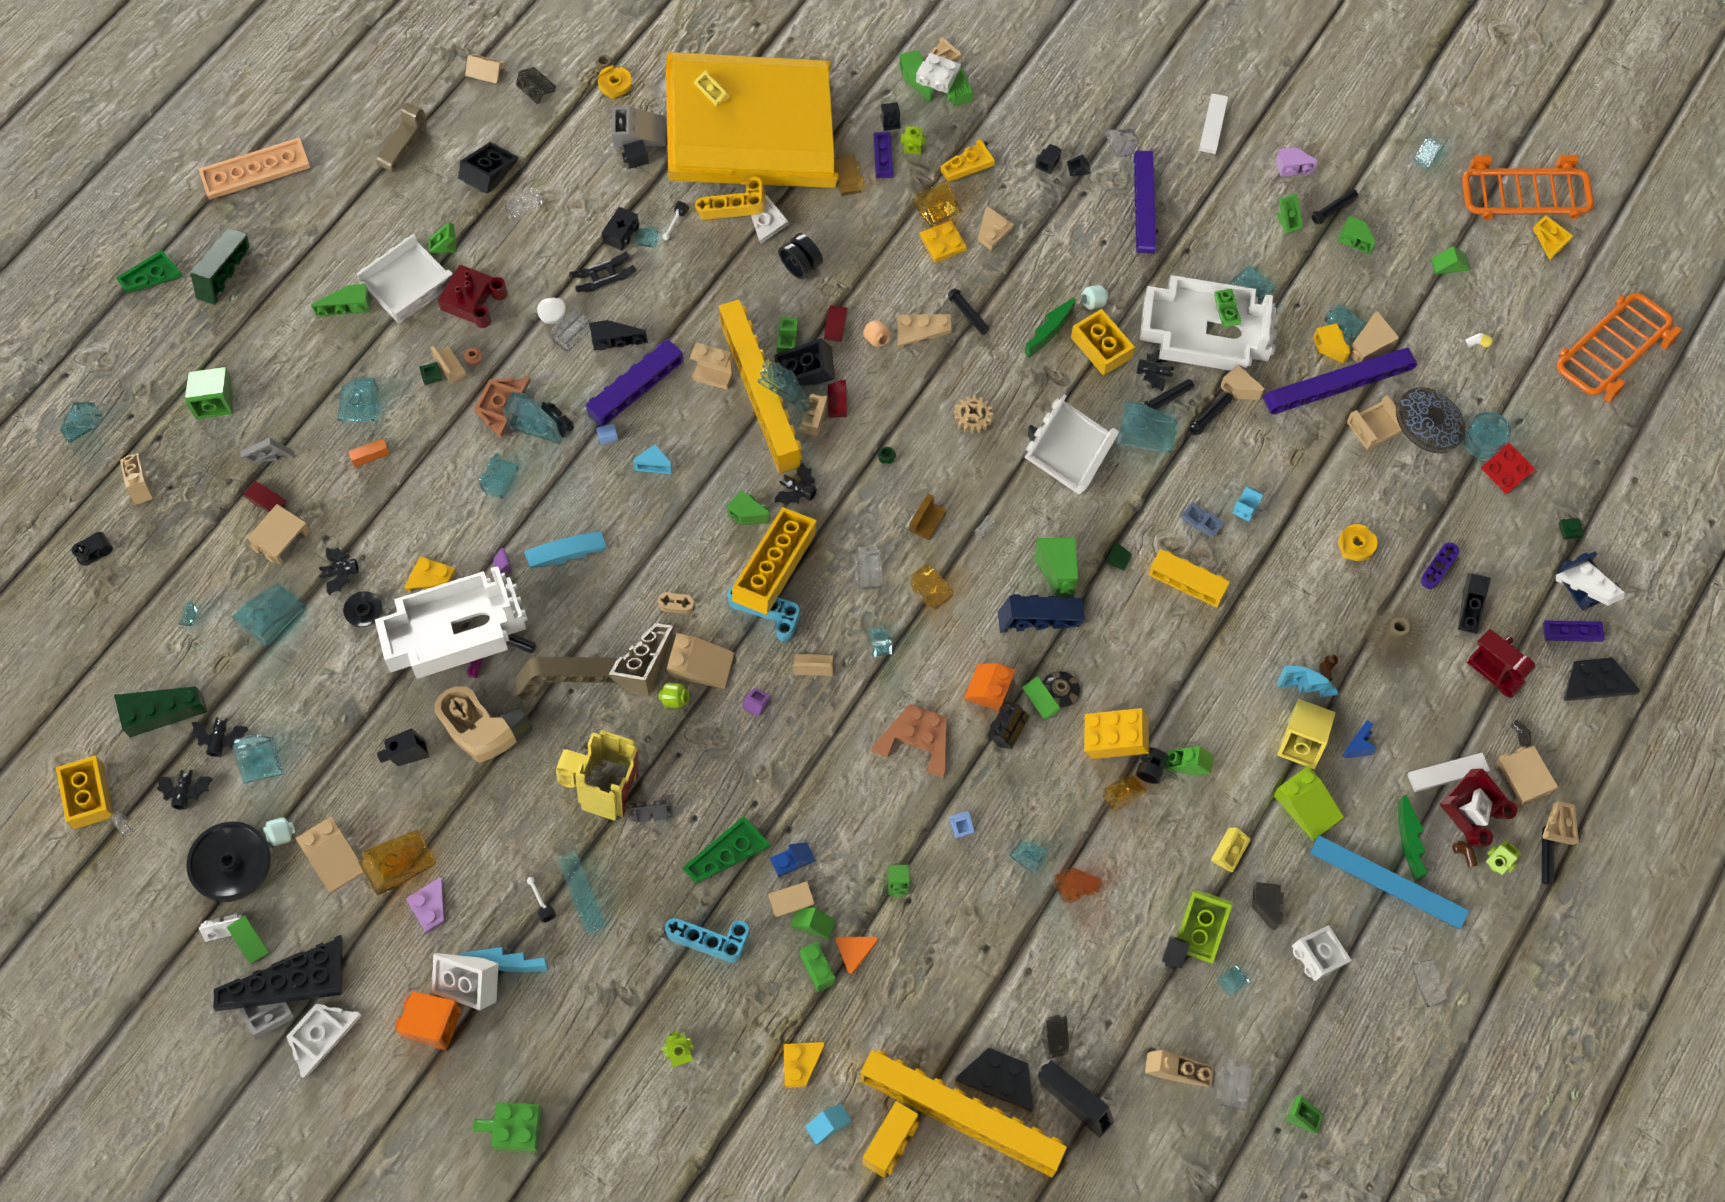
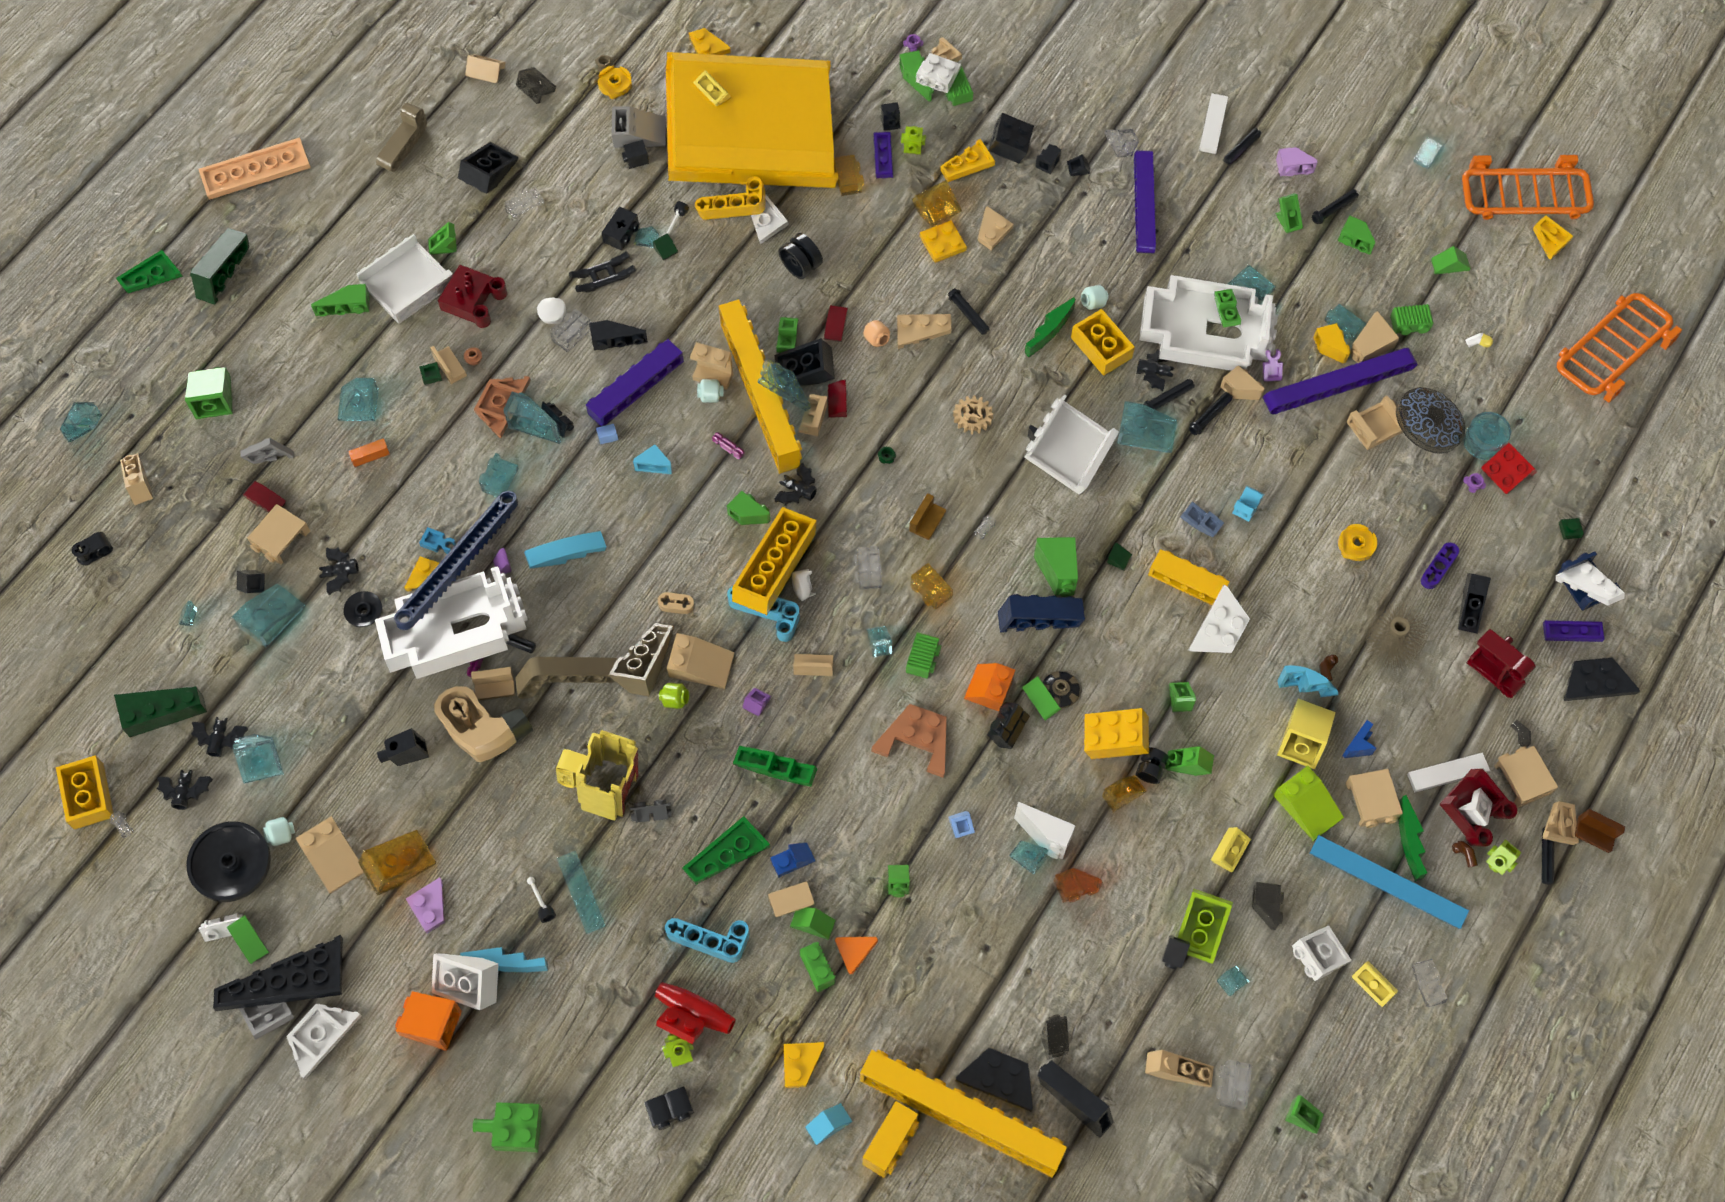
none -> black panel [237,570,265,593]
none -> dark blue gear [394,491,518,630]
none -> dark azure plate [419,527,456,554]
none -> tan panel [471,667,515,701]
none -> black brick [644,1087,694,1130]
none -> dark green slope [653,233,678,261]
none -> red plate [655,982,736,1044]
none -> yellow wing [689,28,731,55]
none -> light aqua head [697,379,724,403]
none -> magenta axle [712,432,744,459]
none -> green slope [733,746,817,787]
none -> white hair [792,569,816,601]
none -> medium lavender plate [903,34,923,52]
none -> bright green brick [906,632,942,679]
none -> black piece [988,113,1034,164]
none -> white slope [1014,802,1075,859]
none -> bright green slope [1169,682,1196,712]
none -> white wing [1188,585,1250,653]
none -> black axle [1223,128,1261,165]
none -> medium lavender plate [1263,349,1283,382]
none -> tan panel [1346,769,1403,828]
none -> light yellow slope [1352,961,1398,1007]
none -> bright green brick [1390,304,1434,335]
none -> medium lavender plate [1463,473,1486,493]
none -> reddish brown panel [1574,809,1625,853]

